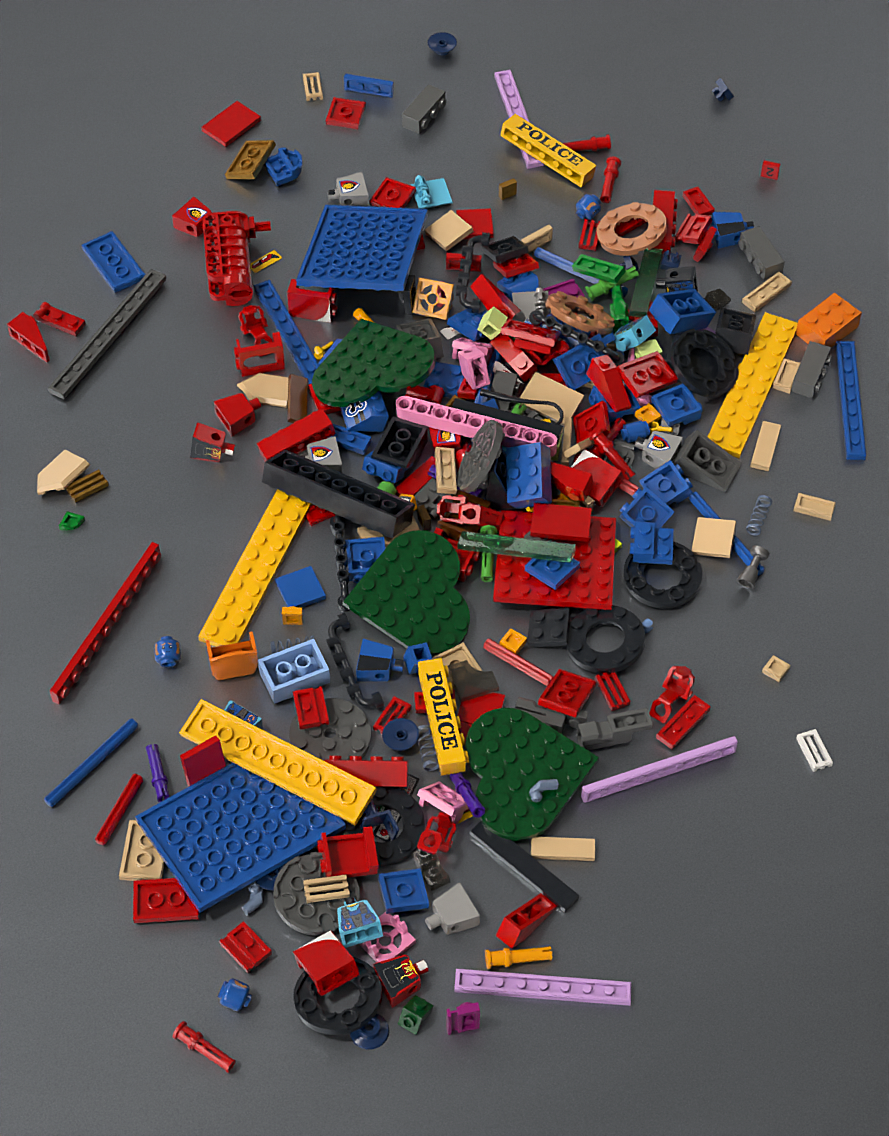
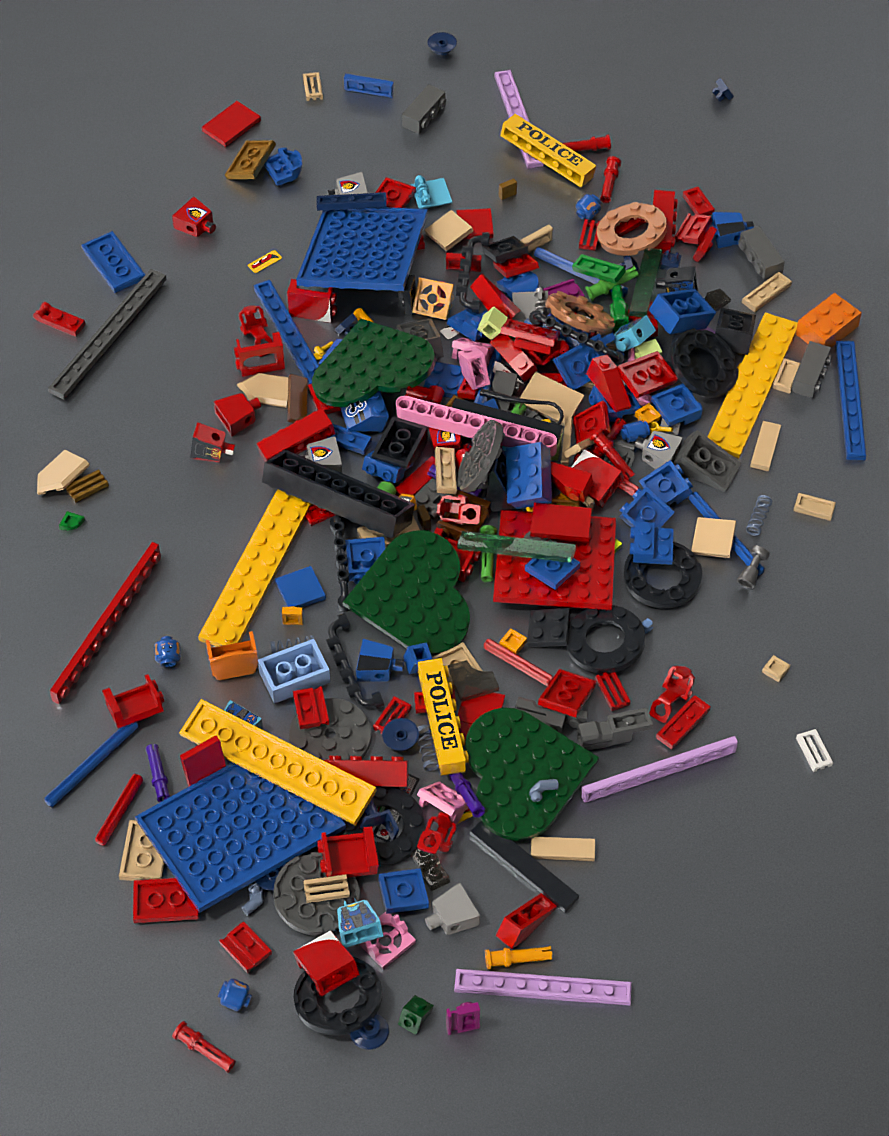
red slope [7,312,50,362] -> none
red piece [203,211,271,306] -> none
red tile [326,97,366,129] -> none
torso [373,955,429,1008] -> none
red plate [464,502,504,532] -> none
red tile [761,160,781,180] -> none
none -> red panel [102,674,165,728]
none -> dark blue plate [316,192,387,212]
none -> dark blue tile [334,313,357,336]

